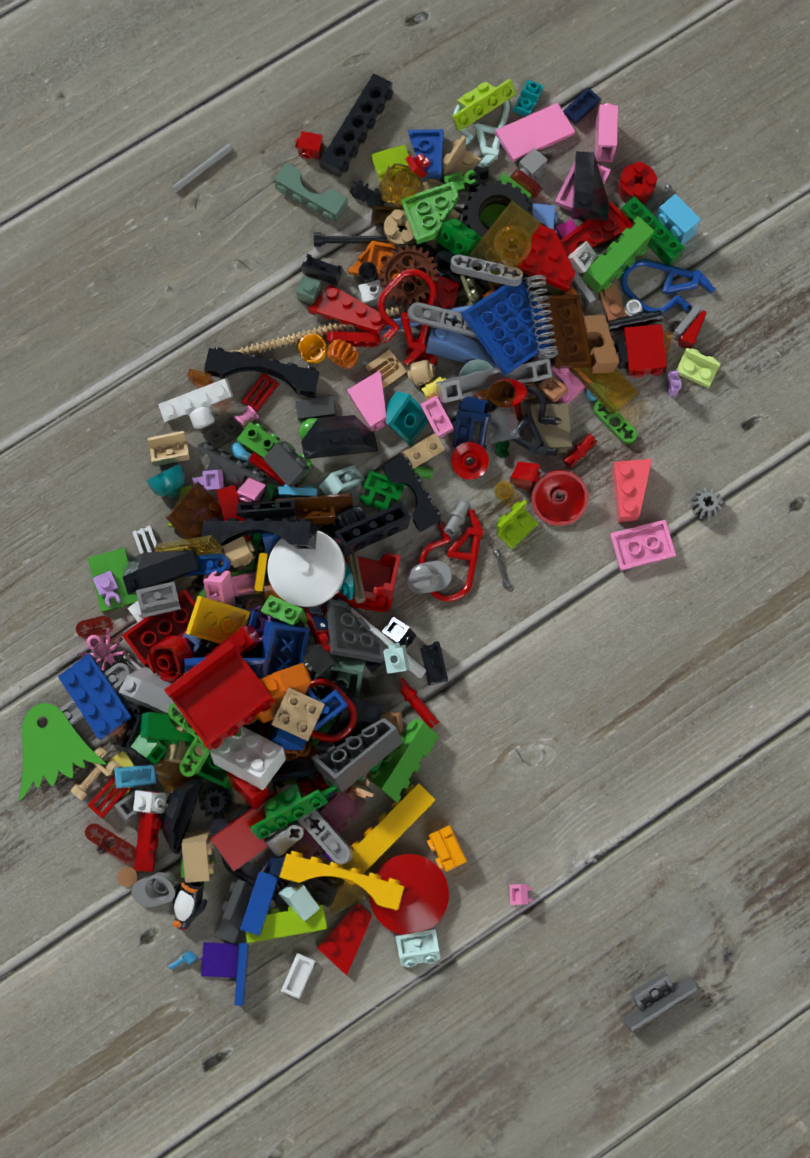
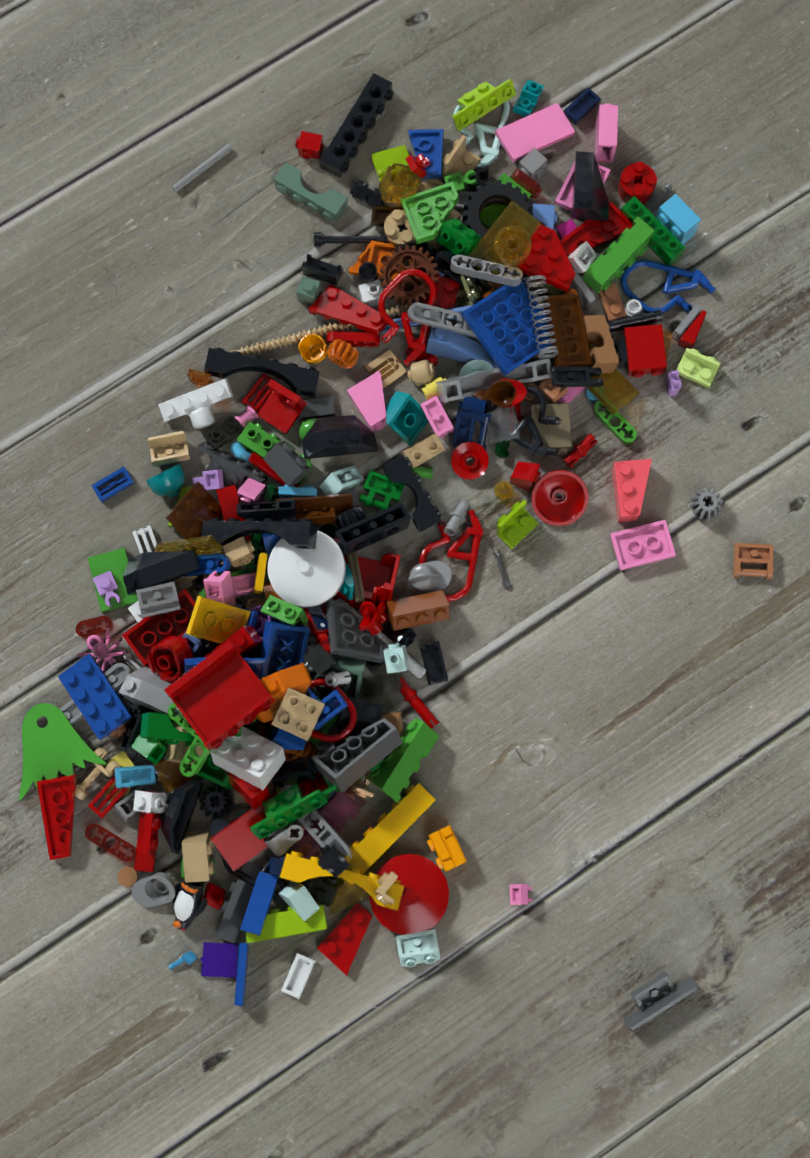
none -> red wing [37,774,77,860]
none -> blue tile [91,466,135,503]
none -> red tile [202,882,226,910]
none -> red bracket [258,379,307,434]
none -> black brick [318,839,351,878]
none -> white pin [325,671,351,687]
none -> red hips [359,600,388,636]
none -> tan bracket [375,871,398,905]
none -> dark orange brick [387,590,449,631]
none -> black hinge [550,367,604,387]
none -> nougat plate [733,543,774,580]

